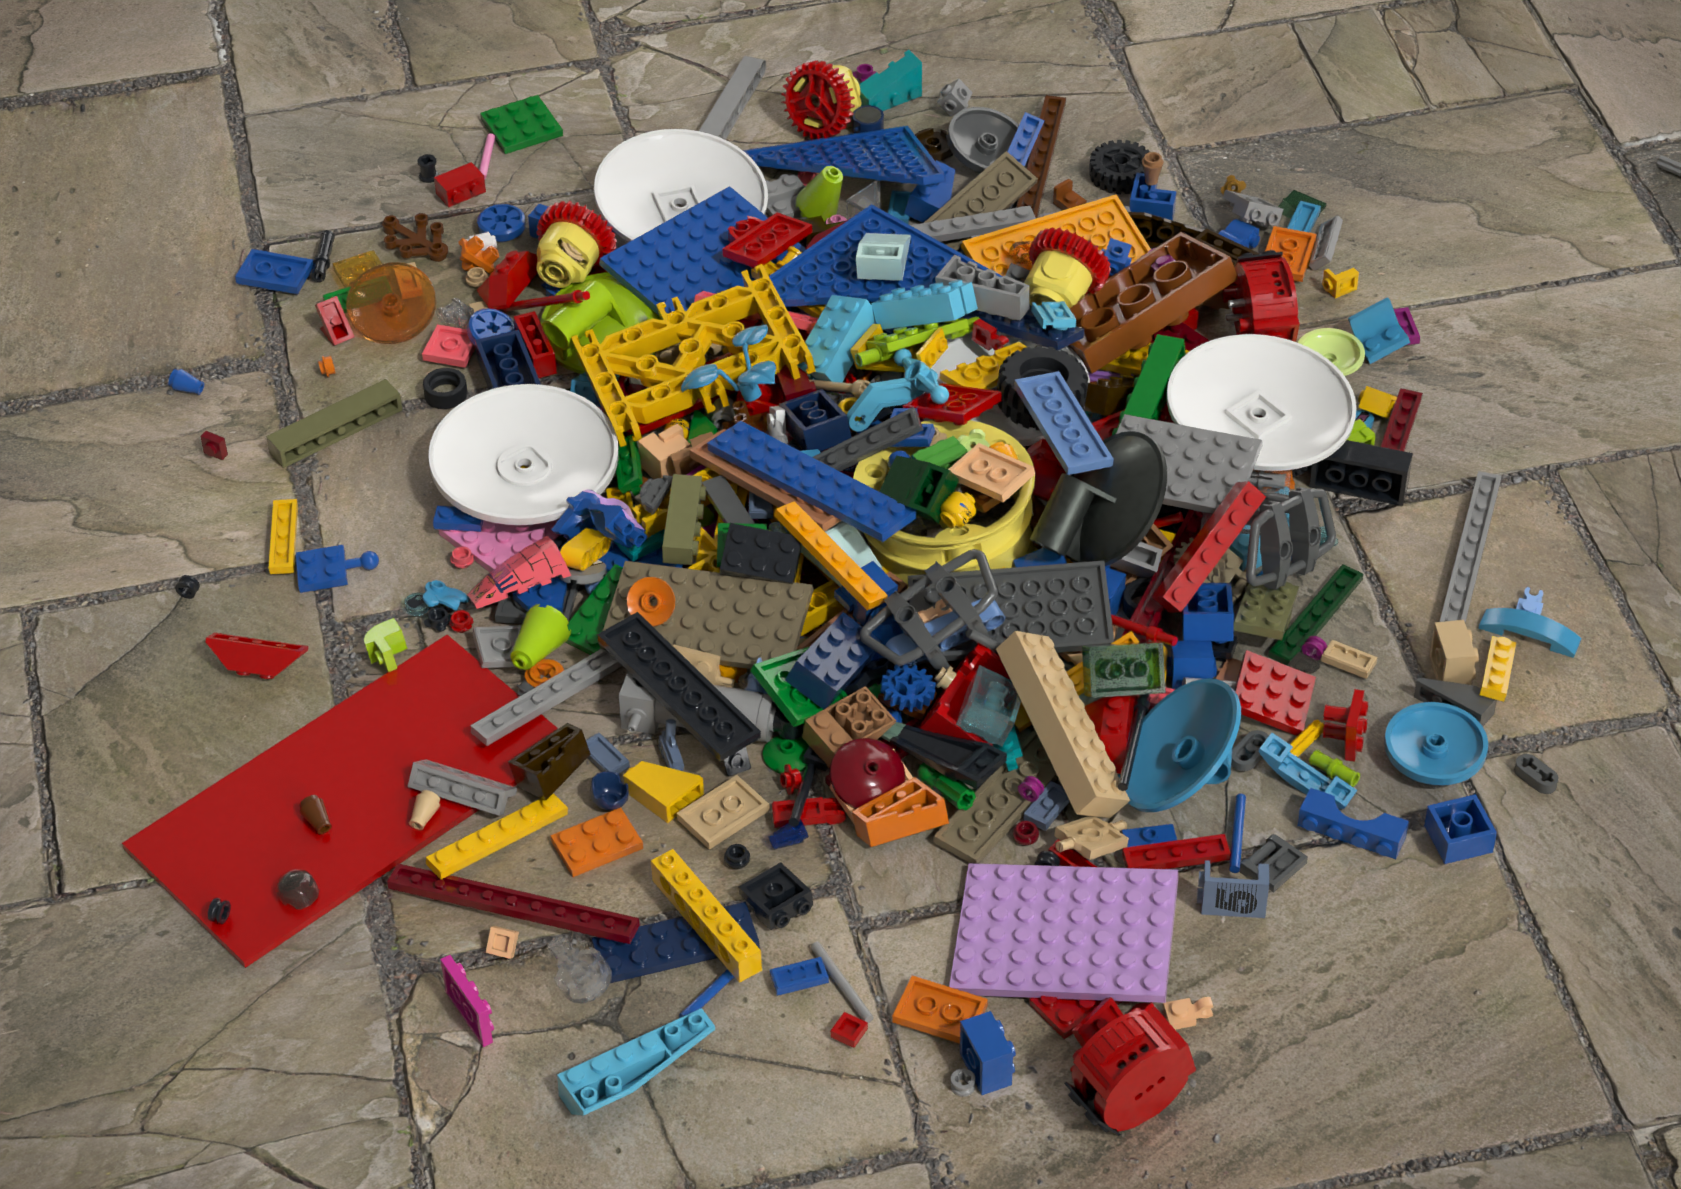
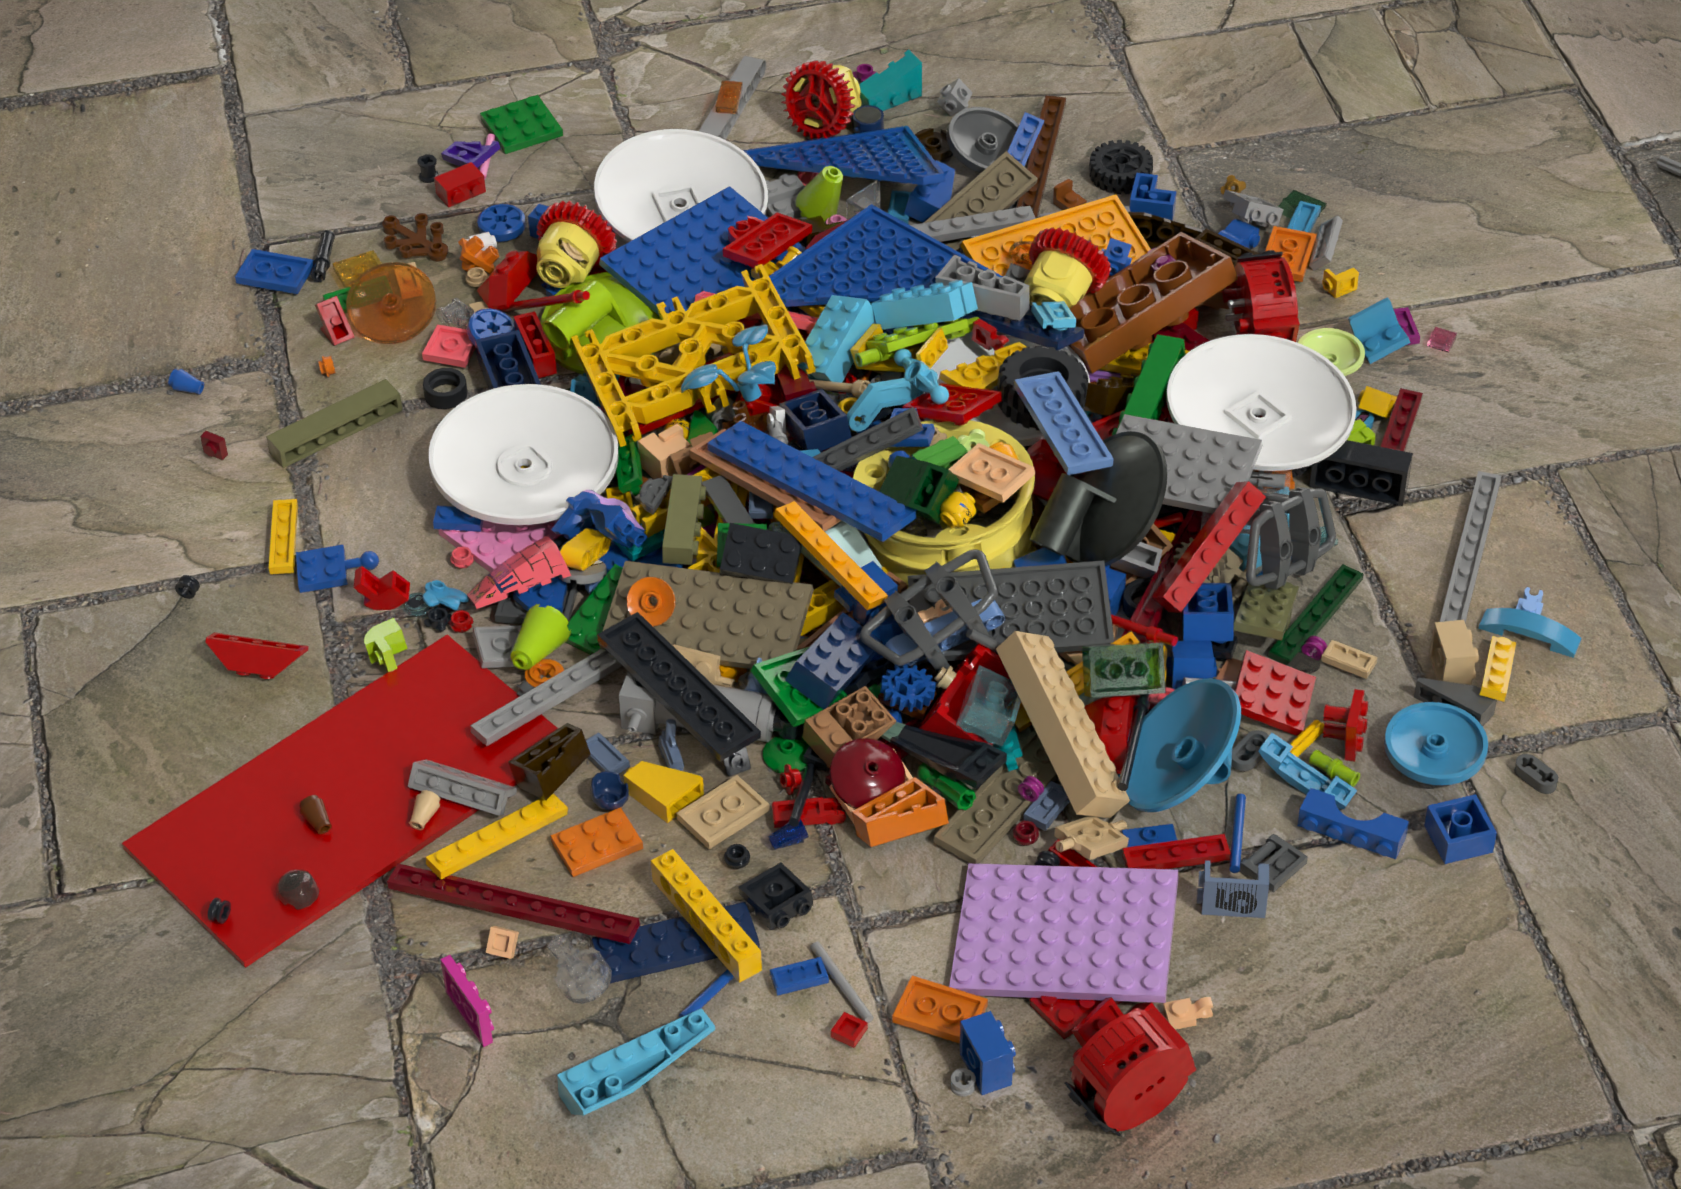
light aqua slope [856,233,911,281] -> none
medium nougat cone [1142,152,1164,185] -> none
none -> red brick [353,566,410,610]
none -> dark purple wing [441,141,500,168]
none -> clear orange plate [715,81,743,114]
none -> clear pink tile [1427,327,1457,353]

